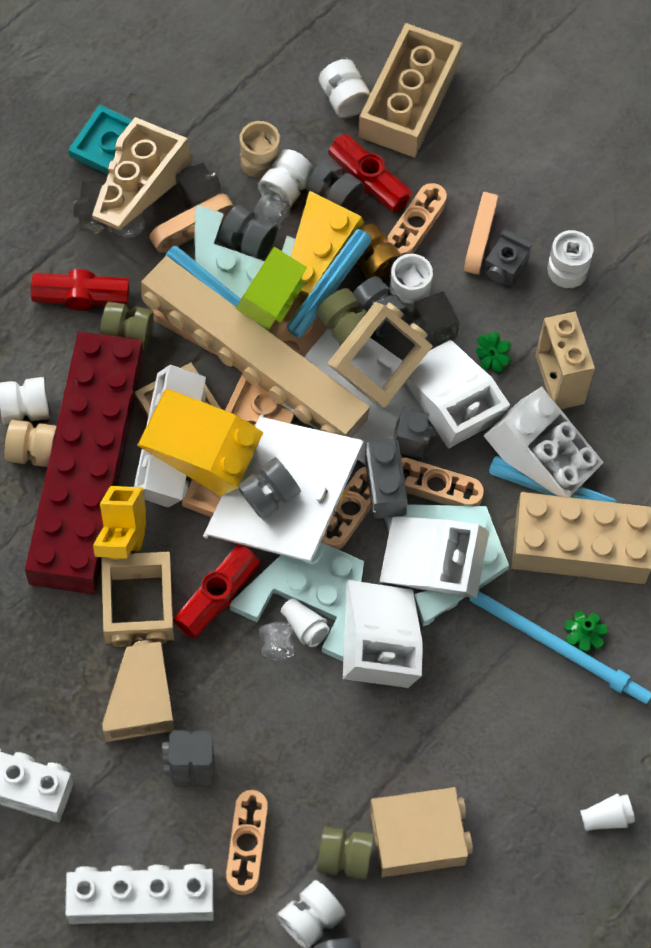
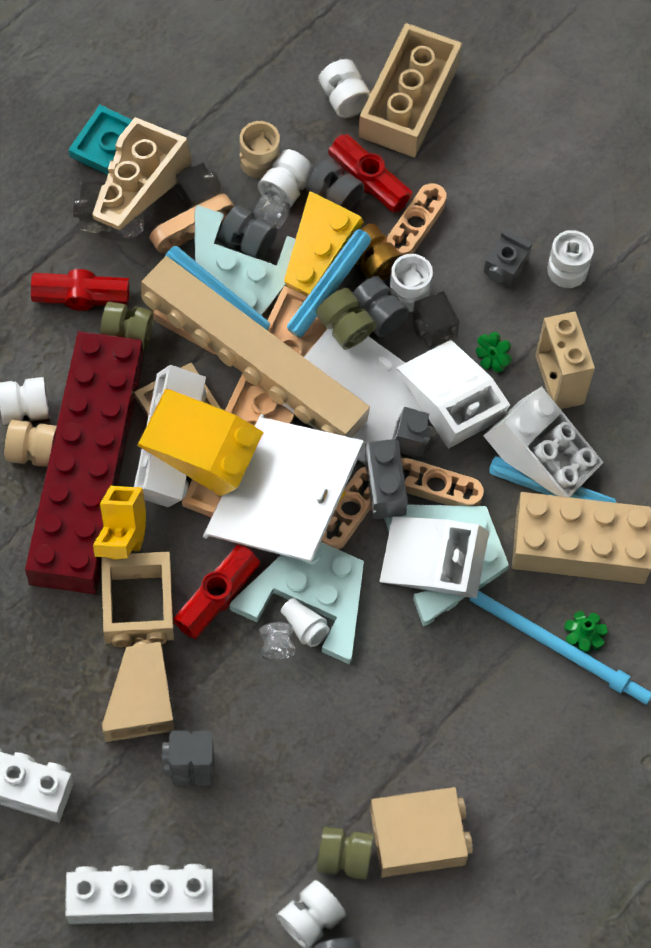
light nougat beam [226,790,268,895] -> none
lime brick [235,247,307,330] -> none
dark grey wheel [237,457,301,520] -> none
tan window [327,302,433,408] -> none
white slope [343,580,423,688] -> none
light nougat beam [463,192,499,275] -> none
white cone [580,793,635,831] -> none

